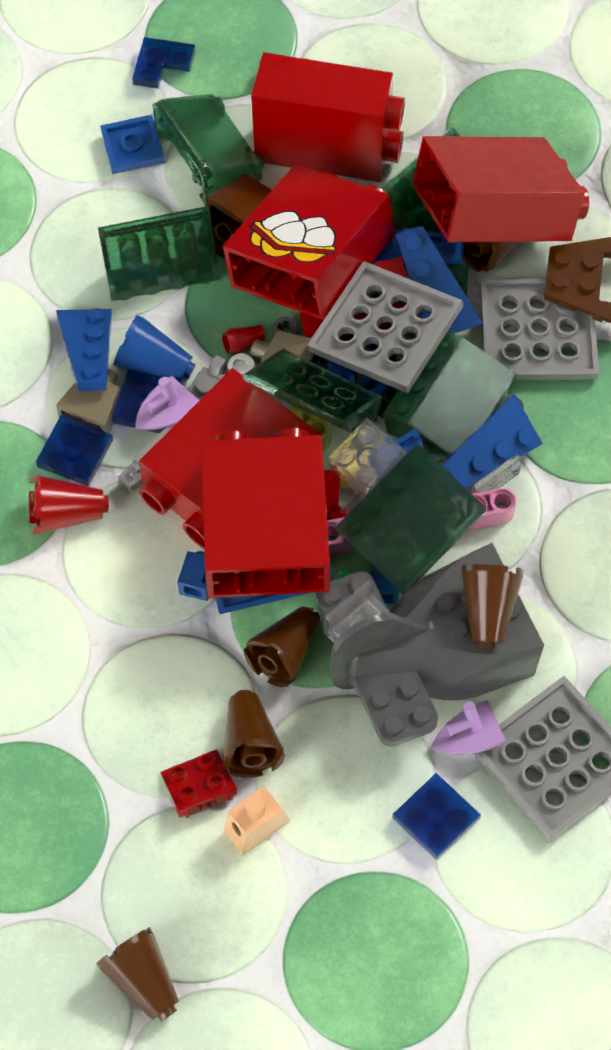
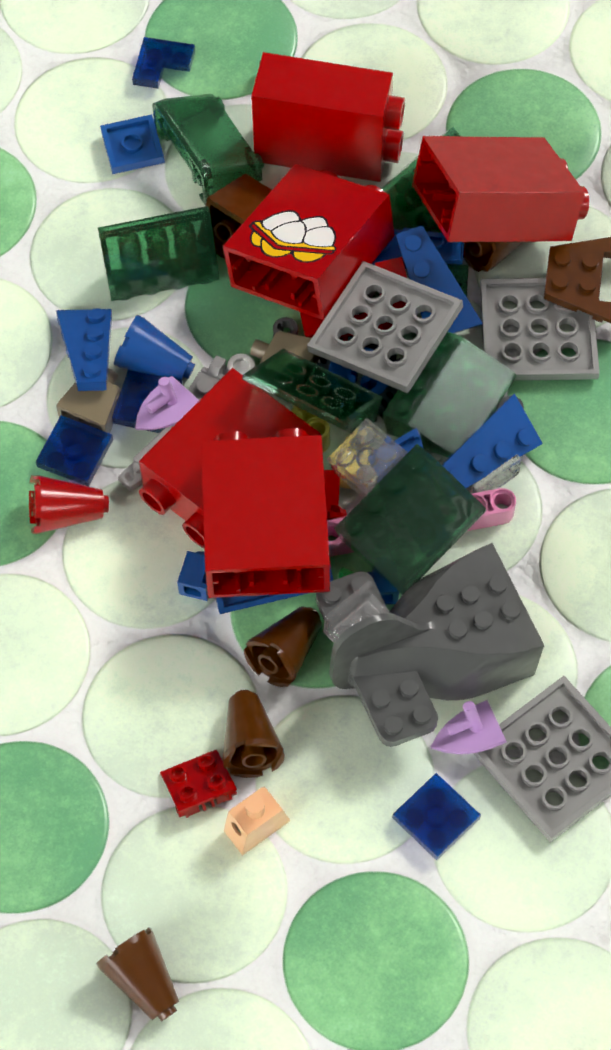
red cone [222,325,265,355] -> none
reddish brown cone [461,564,524,649] -> none

